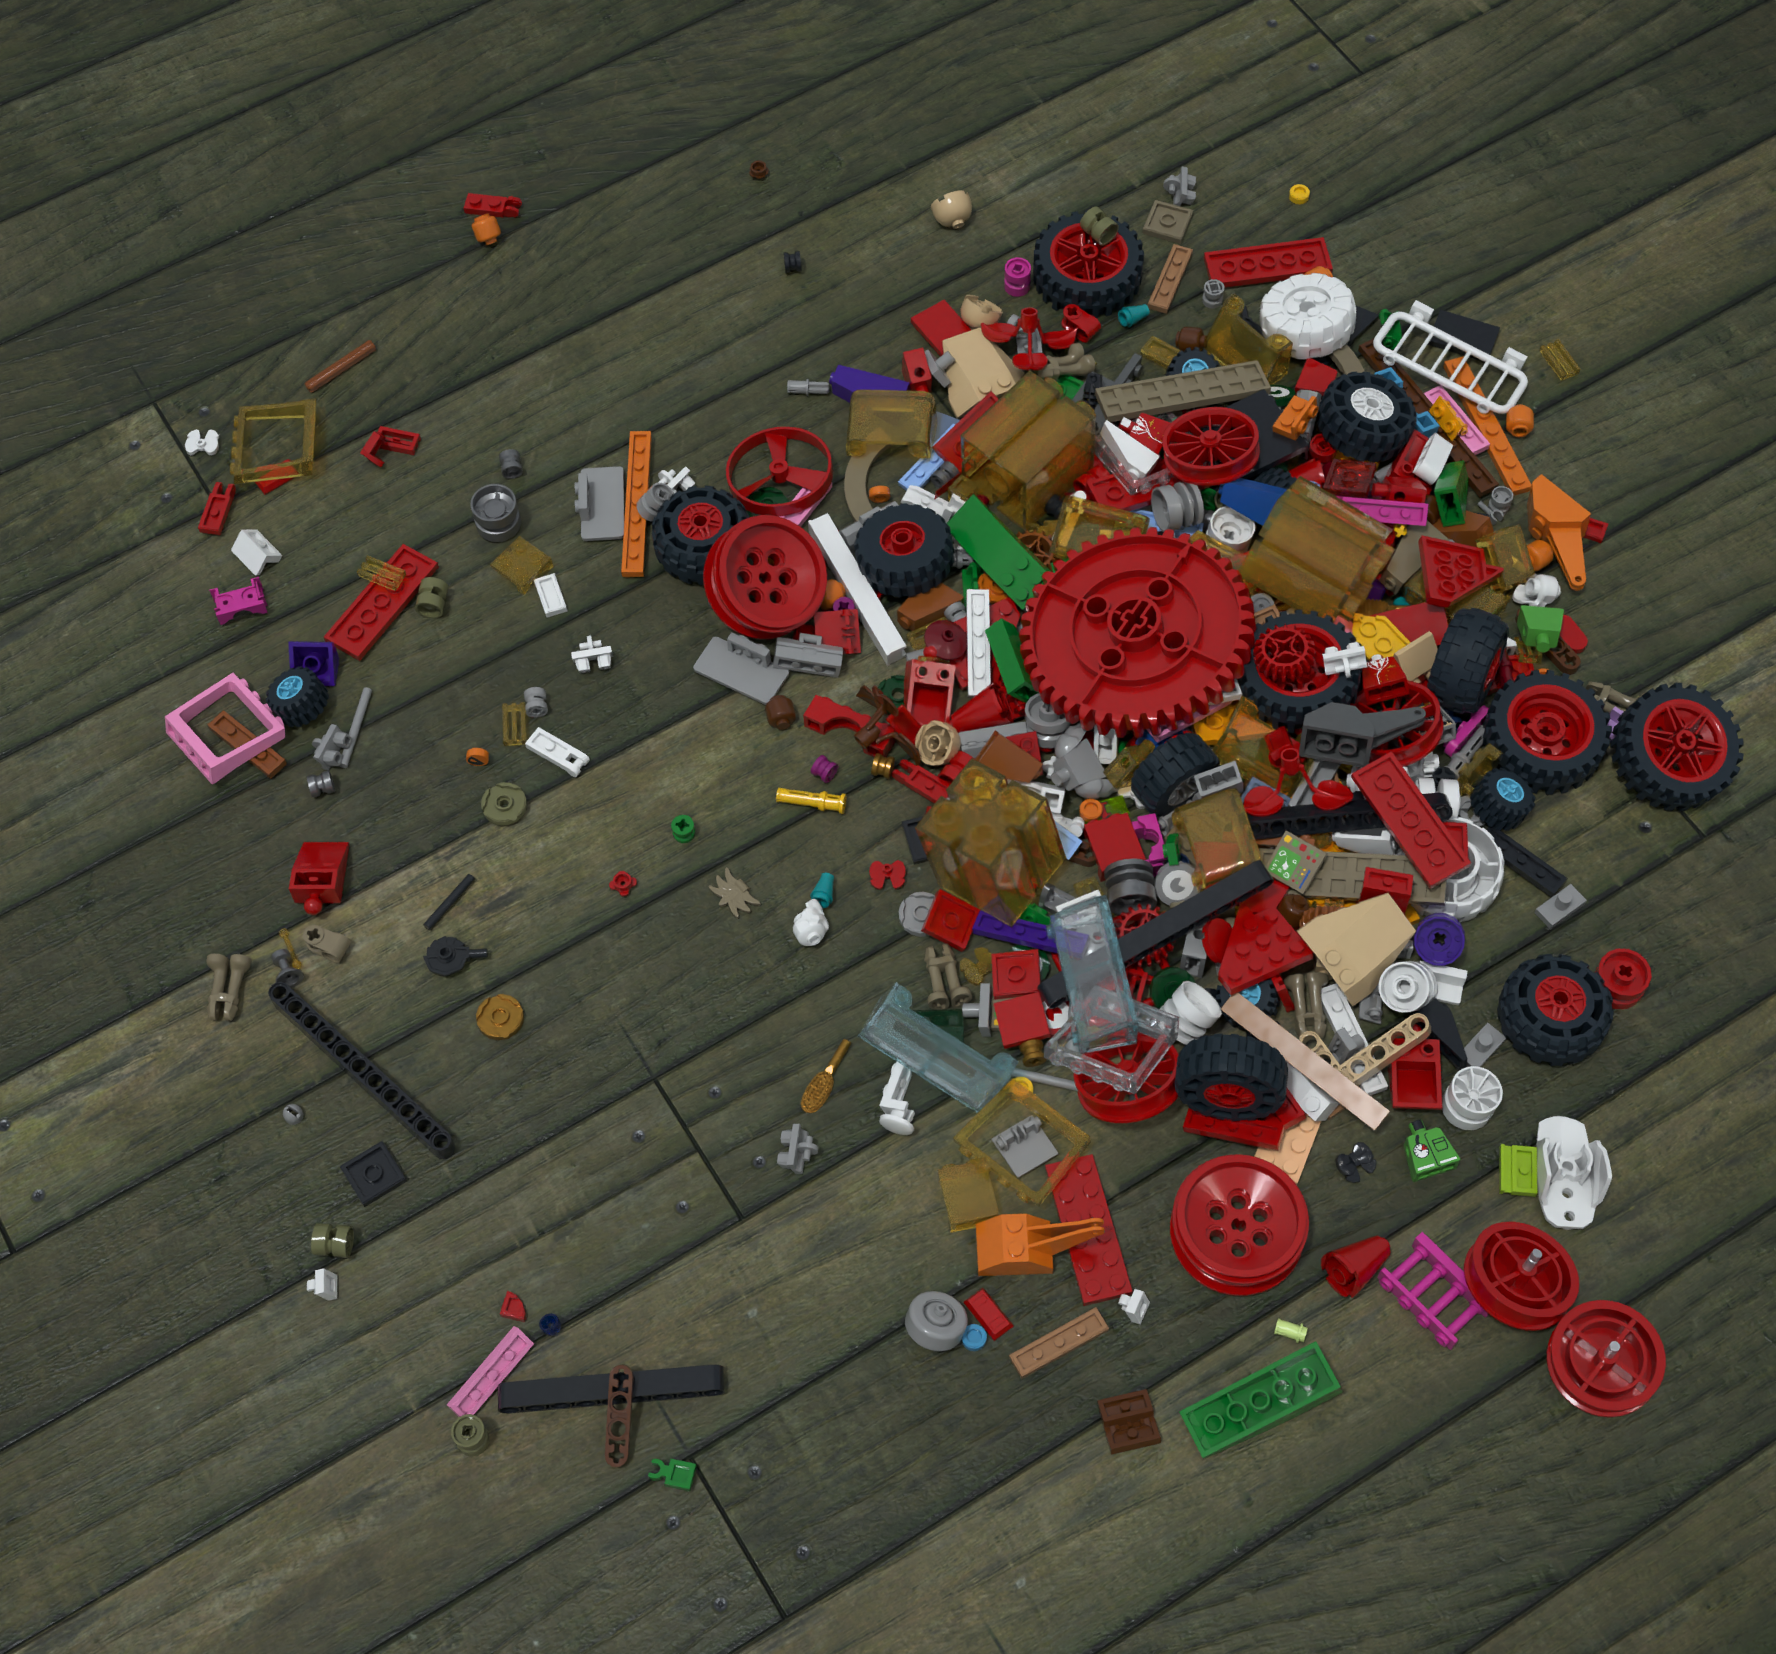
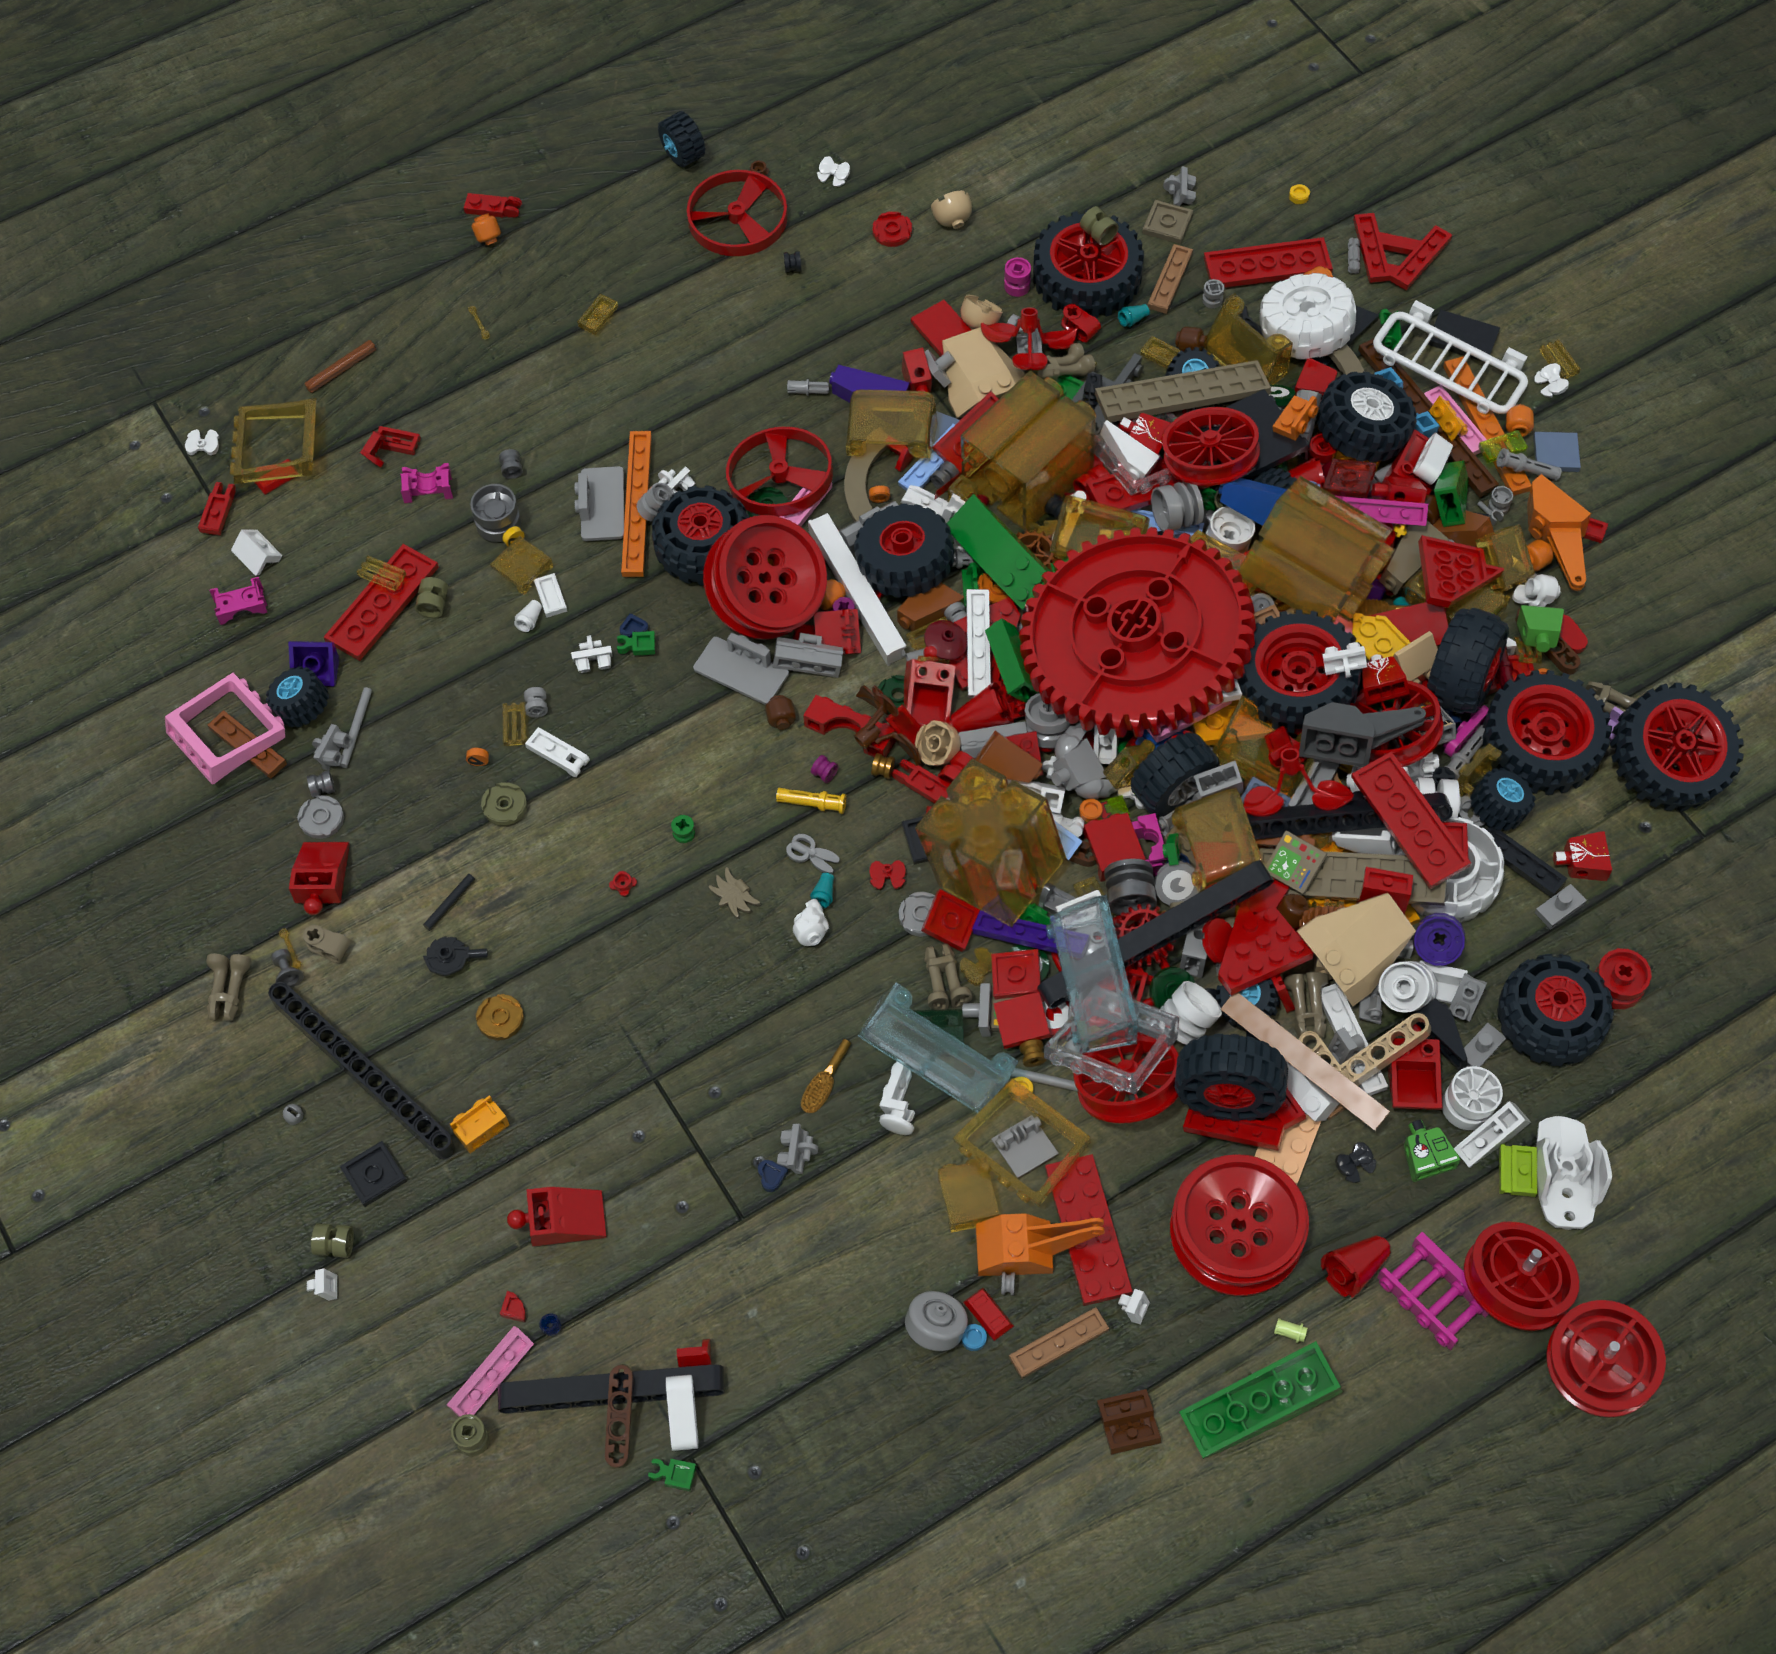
red gear [1253,623,1316,683] -> none
none -> light grey tile [297,795,344,839]
none -> dark pink piece [400,463,453,503]
none -> light orange hinge [450,1095,509,1154]
none -> clear yellow hinge [468,306,490,339]
none -> yellow tile [502,526,525,548]
none -> red slope [507,1187,606,1247]
none -> white cone [514,600,542,632]
none -> clear yellow plate [577,294,618,335]
none -> green plate [617,631,655,656]
none -> dark blue tile [620,613,649,638]
none -> black wheel [658,111,706,167]
none -> white beam [666,1375,698,1451]
none -> red tile [677,1339,711,1367]
none -> red piece [687,170,788,256]
none -> dark blue tile [758,1160,788,1192]
none -> light grey piece [786,834,840,874]
none -> white piece [817,156,850,187]
none -> red tile [873,212,912,247]
none -> red tile [885,436,915,472]
none -> light grey bush [1001,1272,1015,1295]
none -> light grey axle [1348,238,1360,274]
none -> red plate [1353,213,1452,290]
none -> light grey hips [1449,973,1487,1022]
none -> white slope [1454,1101,1531,1168]
none -> clear neon green tile [1478,430,1528,463]
none -> light grey pin [1496,448,1562,481]
none -> sand blue tile [1533,432,1581,472]
none -> white piece [1535,363,1569,398]
none -> red torso [1553,831,1612,881]

